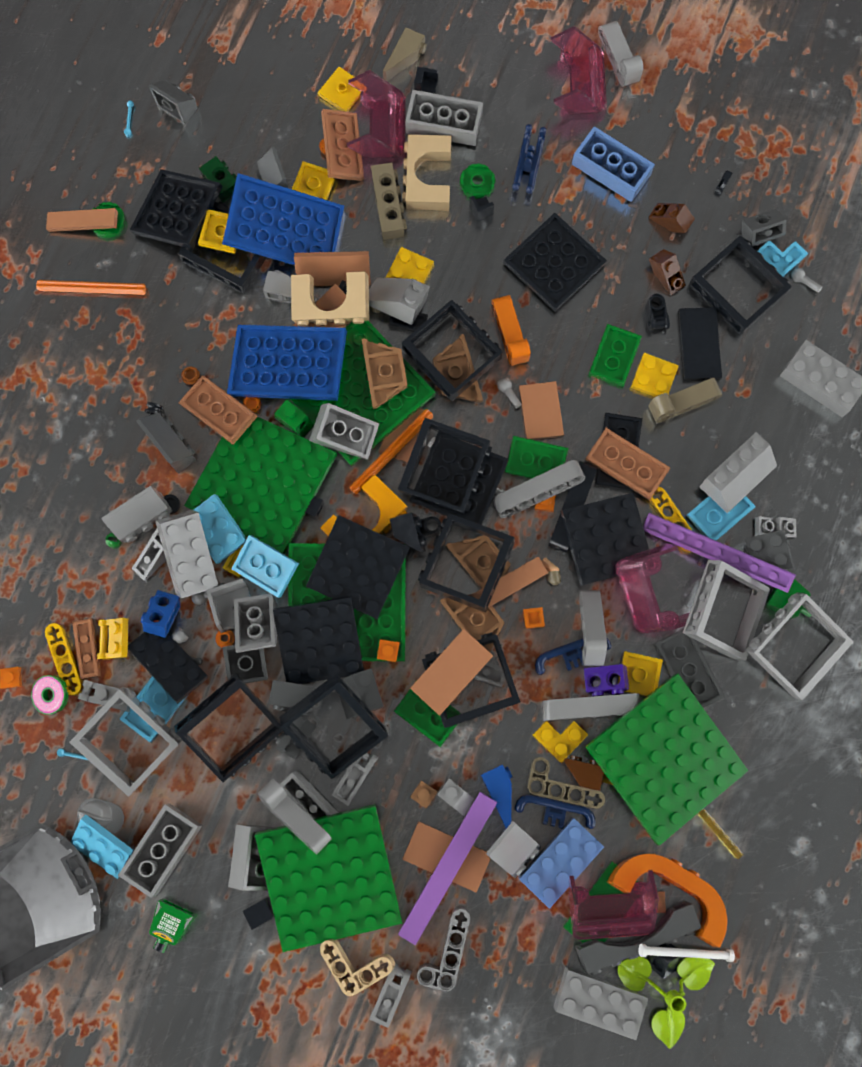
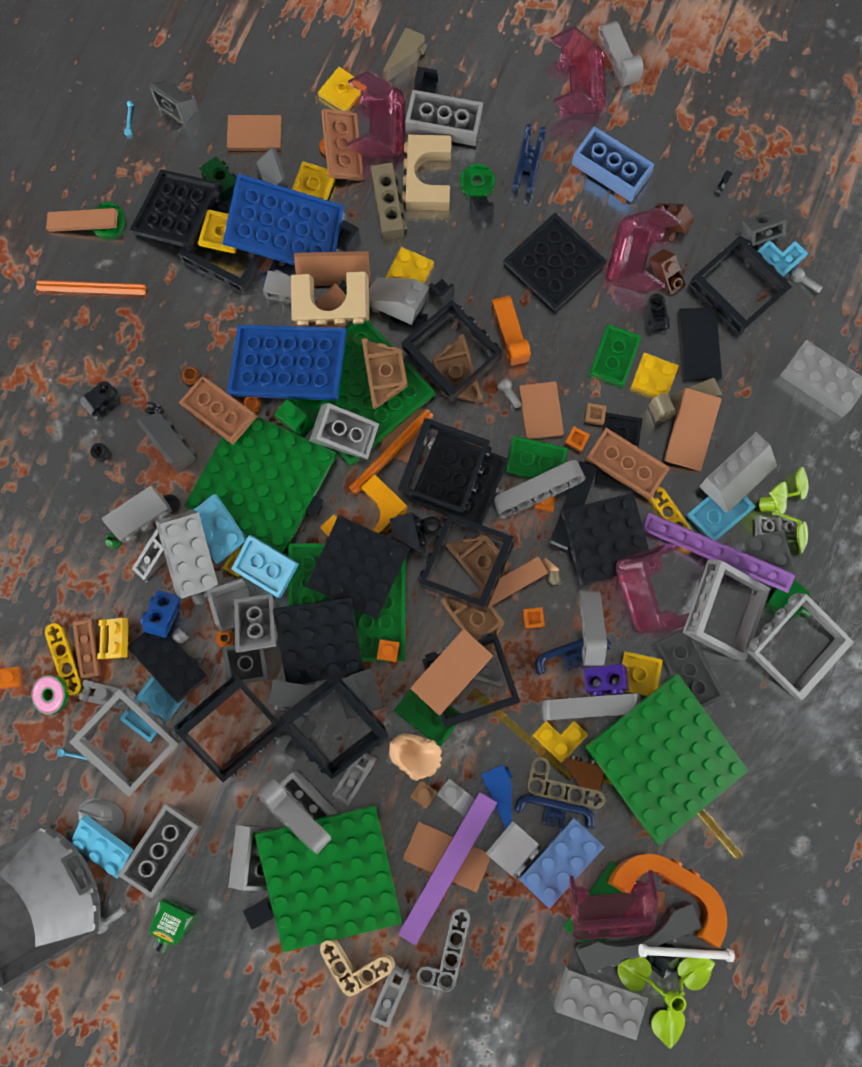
none -> black piece [80,381,118,417]
none -> black bush [90,443,110,462]
none -> light grey bar [97,906,127,934]
none -> nougat tile [227,115,282,151]
none -> black panel [336,220,360,252]
none -> light nougat piece [389,733,442,781]
none -> black panel [429,279,455,305]
none -> clear yellow bar [471,687,573,781]
none -> orange plate [565,426,590,452]
none -> medium nougat plate [584,403,607,426]
none -> clear pink windscreen [605,207,681,292]
none -> nougat tile [664,388,722,472]
none -> lime plant [759,467,809,555]

